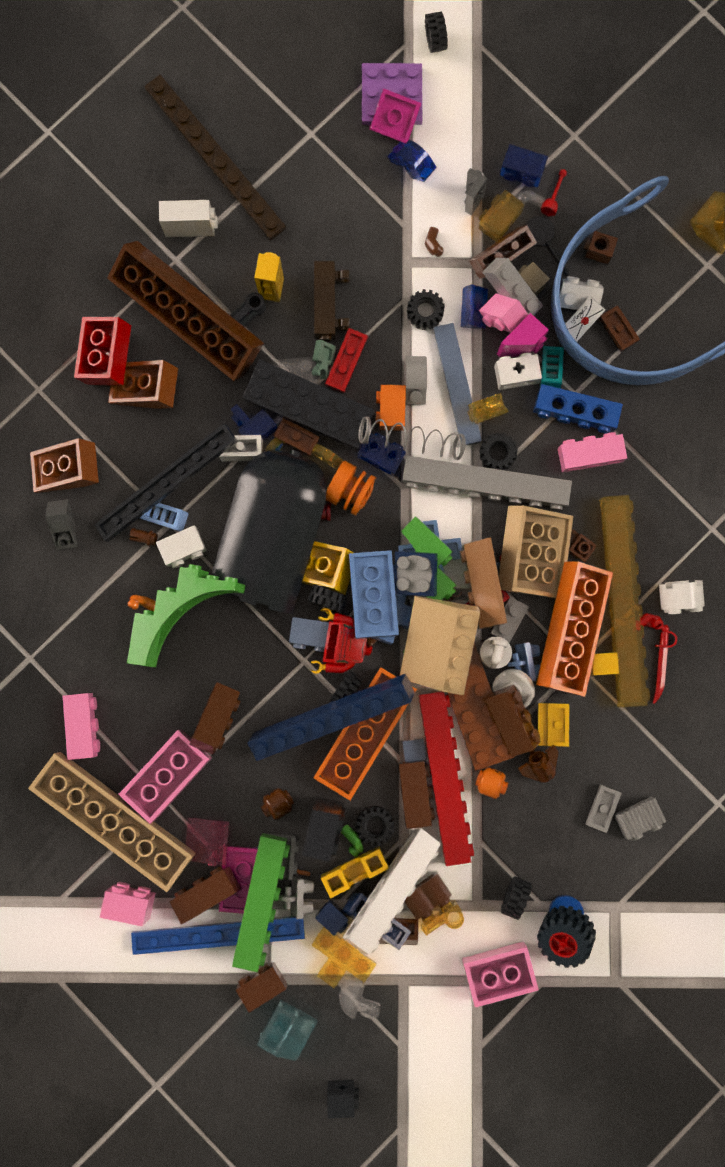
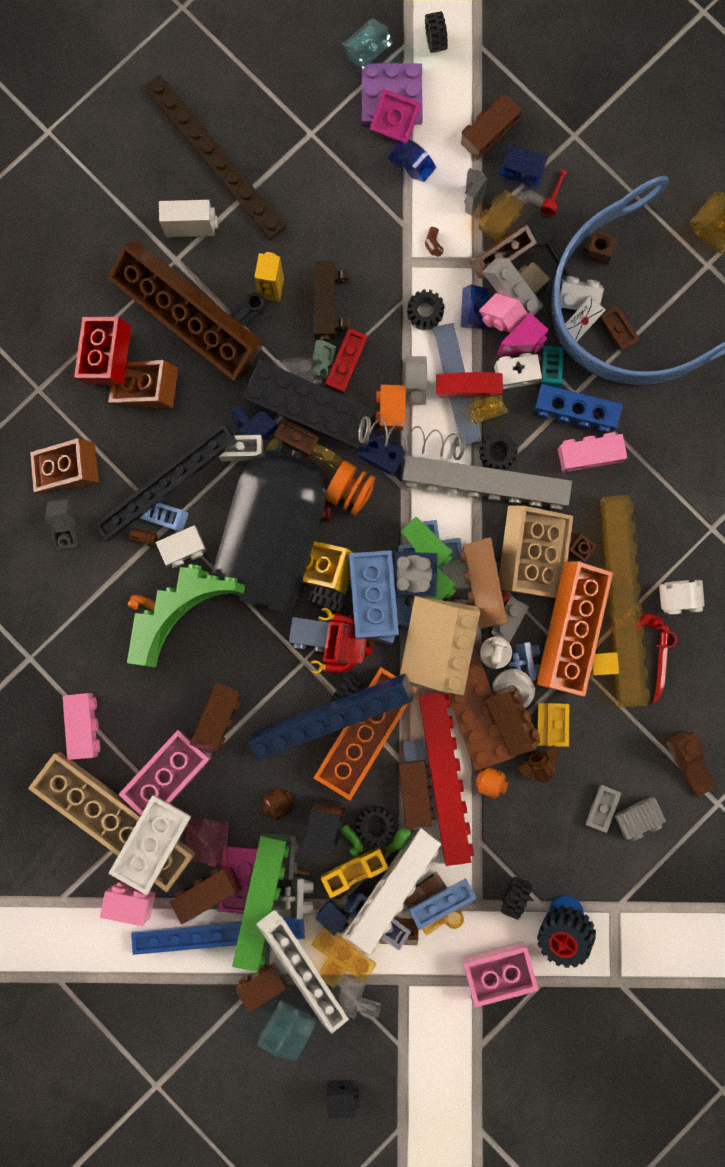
none -> white plate [108,795,191,895]
none -> white brick [256,910,349,1034]
none -> clear light blue brick [342,18,393,68]
none -> bright green arm [386,828,412,853]
none -> medium blue plate [409,878,477,930]
none -> red slope [436,372,503,398]
none -> reddish brown brick [460,93,522,160]
none -> reddish brown arch [663,731,716,797]

